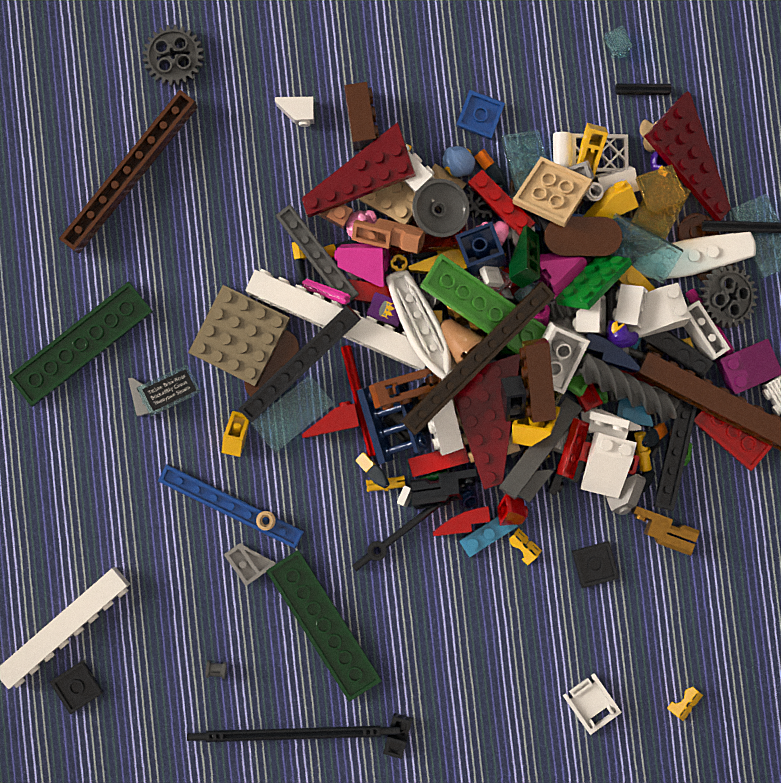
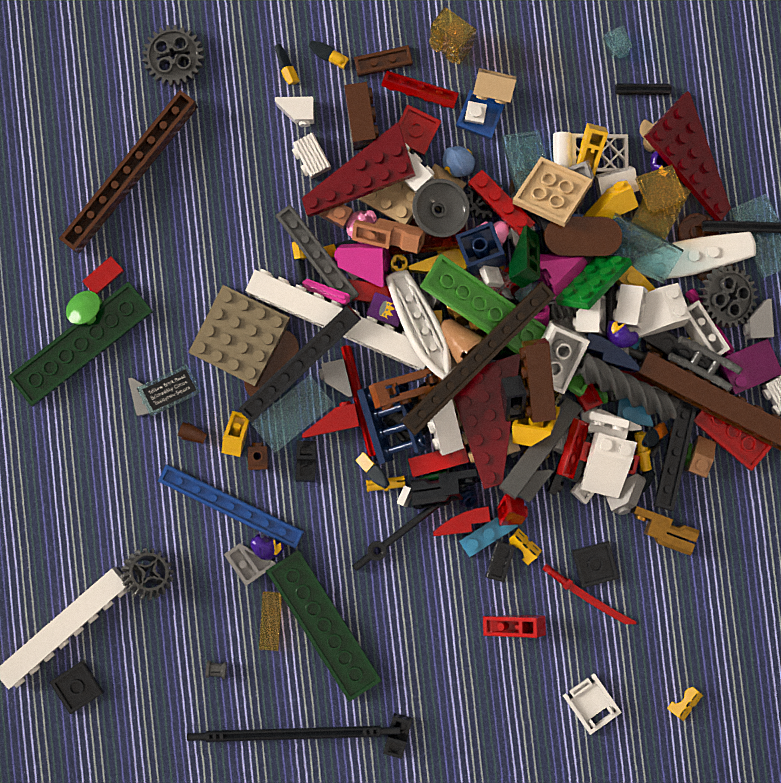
tan plate [256,511,276,530] -> none
piece [474,149,507,188] -> none
white cone [583,182,604,201] -> none
none -> bright green dish [66,291,102,325]
none -> red tile [82,256,124,295]
none -> dark grey gear [121,548,174,601]
none -> reddish brown cone [177,422,207,444]
none -> reddish brown brick [248,442,269,470]
none -> dark purple hair [251,534,284,560]
none -> clear yellow tile [259,591,282,651]
none -> piece [275,44,300,85]
none -> white brick [292,132,331,179]
none -> black slope [296,440,316,482]
none -> piece [309,40,349,70]
none -> light grey slope [319,359,353,398]
none -> reddish brown tile [354,45,413,77]
none -> red plate [381,71,459,109]
none -> red plate [398,104,441,156]
none -> clear yellow brick [429,7,476,65]
none -> white plate [465,101,487,125]
none -> tan slope [473,68,516,104]
none -> red slope [483,615,546,638]
none -> black plate [485,540,515,583]
none -> red sword [542,564,636,624]
none -> white plate [570,477,594,504]
none -> dark grey piece [668,336,743,391]
none -> medium nougat slope [684,435,716,478]
none -> light grey slope [743,299,774,340]

